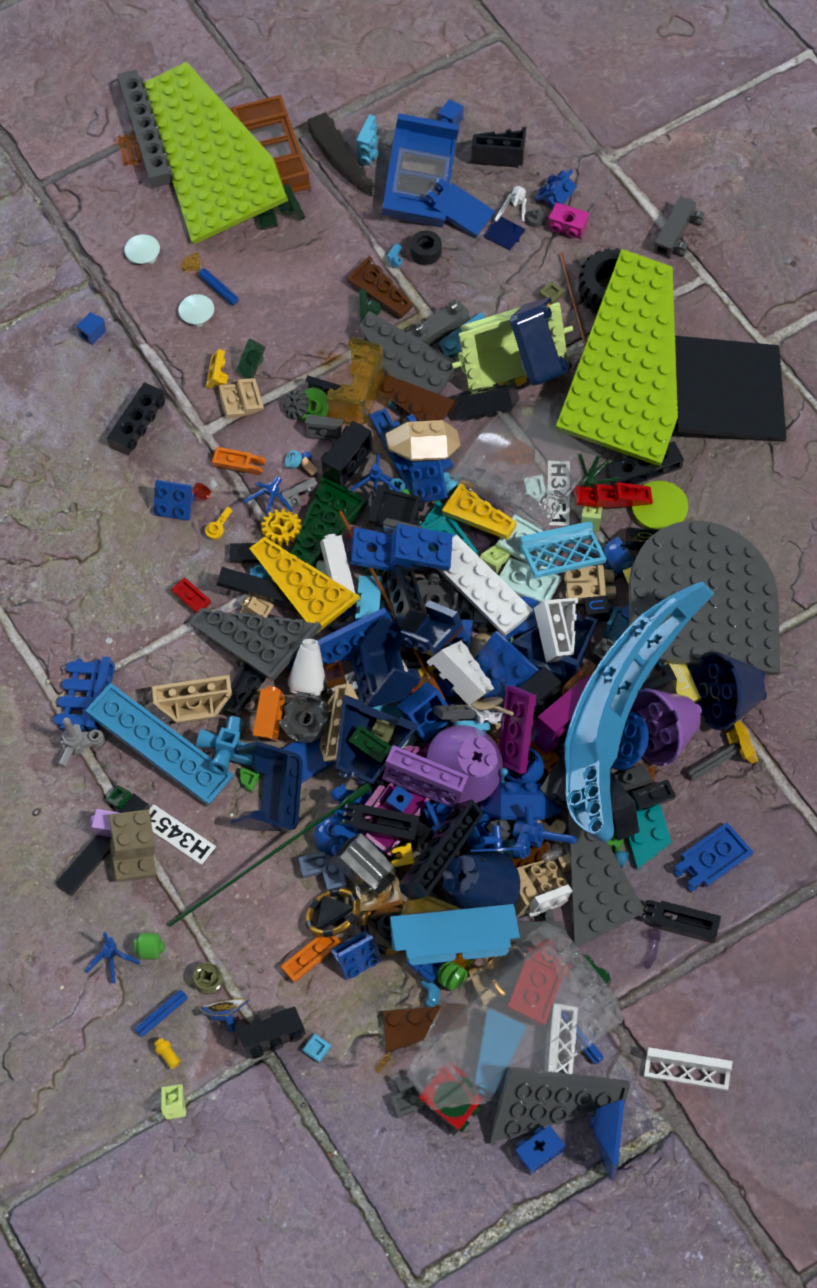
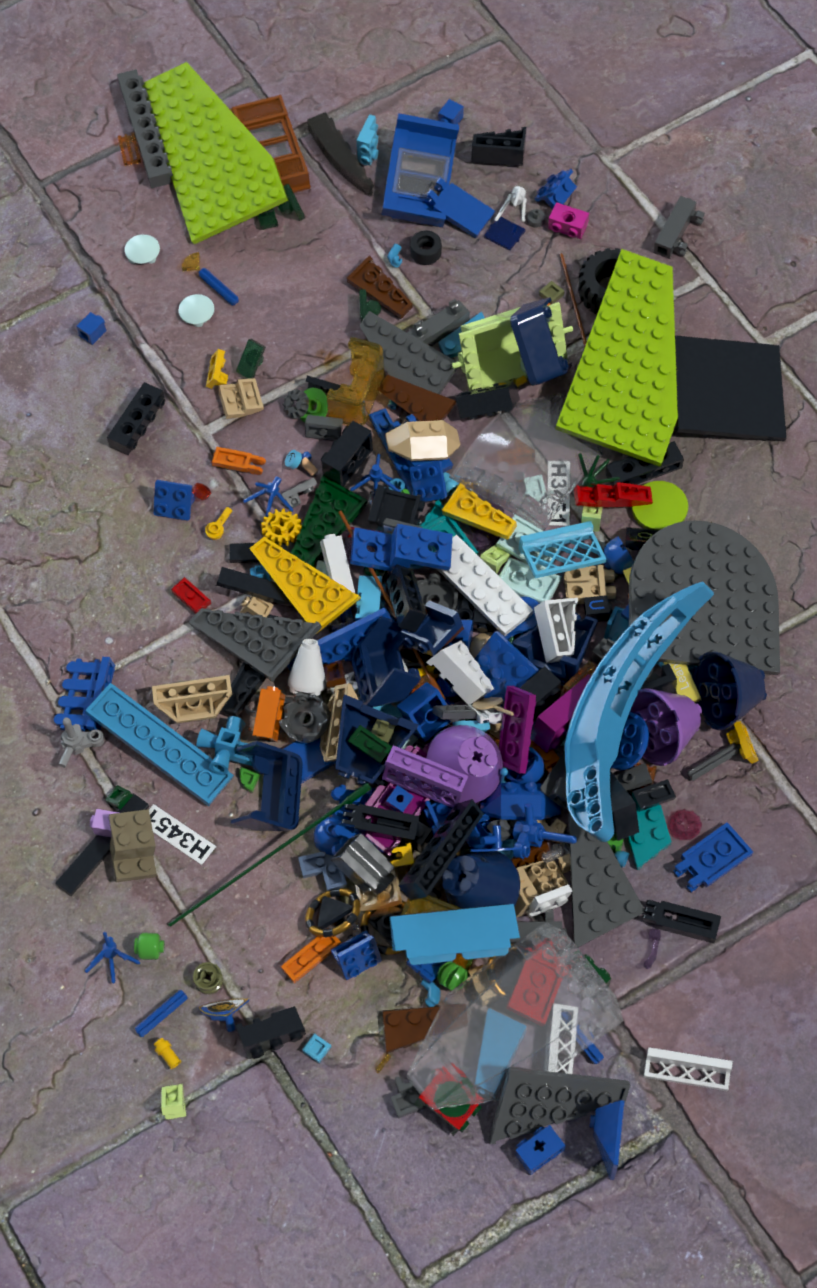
none -> clear pink gear [669,809,702,840]

